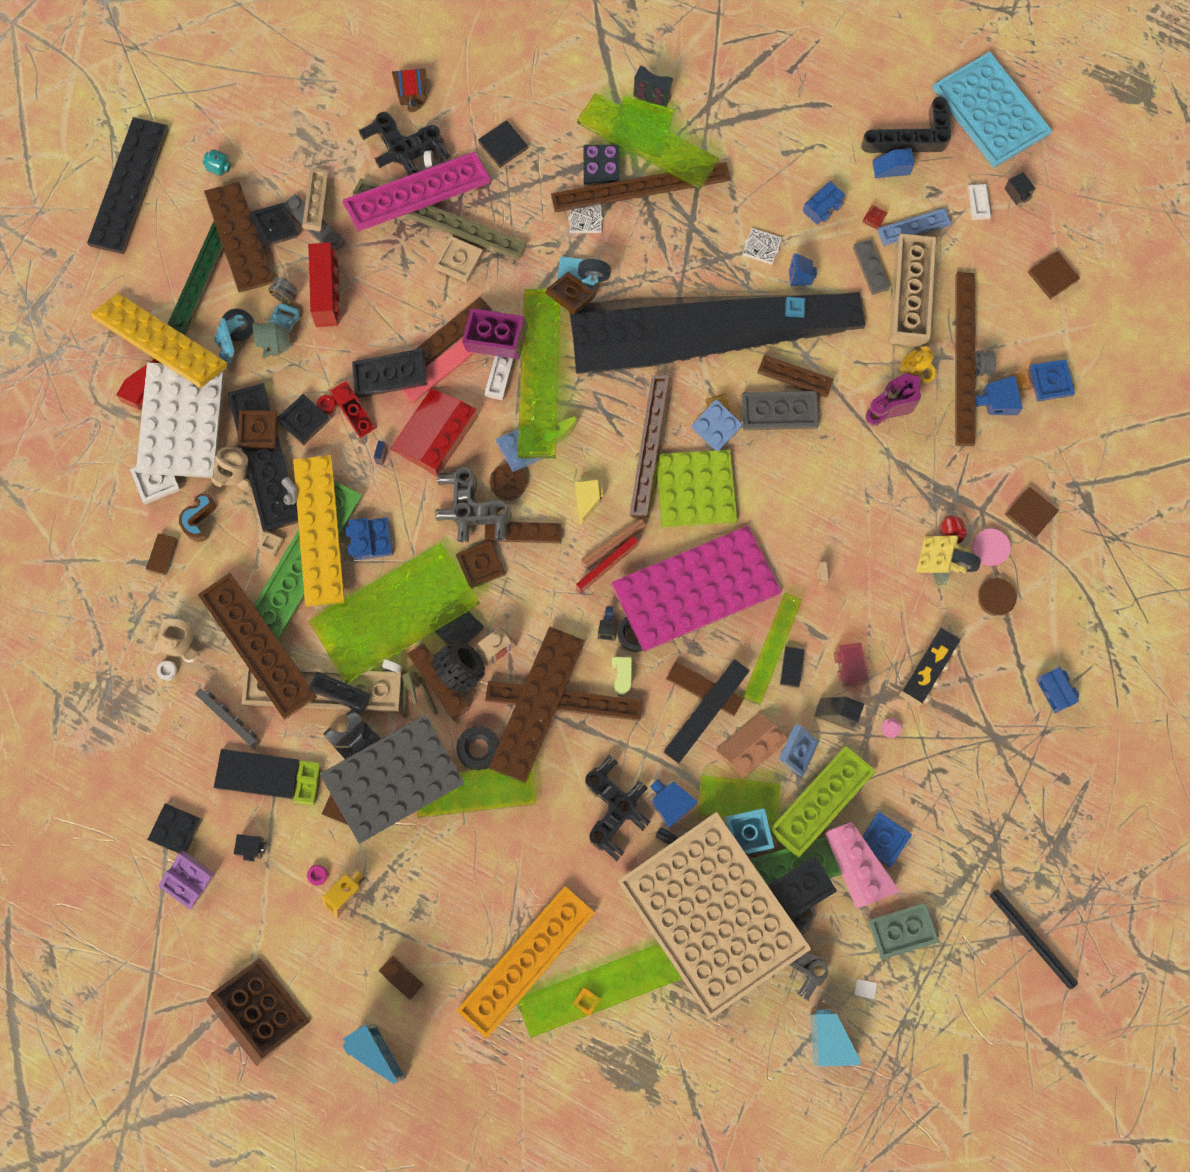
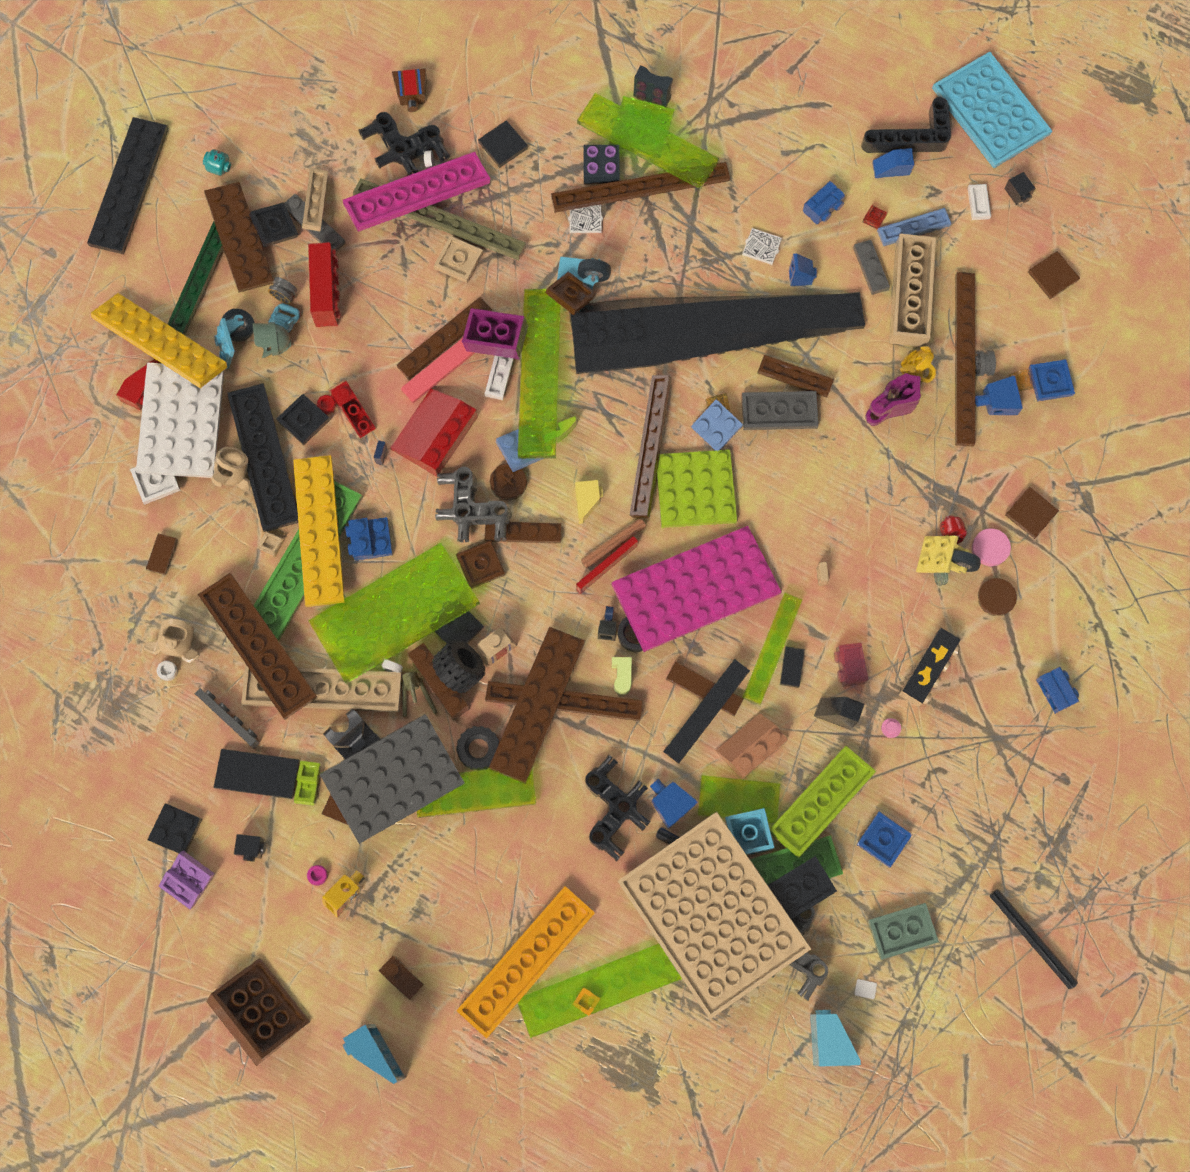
reddish brown animal [179,493,216,542] -> none
reddish brown tile [237,410,278,448] -> none
light grey arm [281,477,298,505] -> none
black tile [308,671,371,713] -> none
black tile [352,348,428,398] -> none
medium blue plate [779,724,819,776] -> none
dark azure tile [785,297,805,318] -> none
bright pink wedge [825,822,900,908] -> none

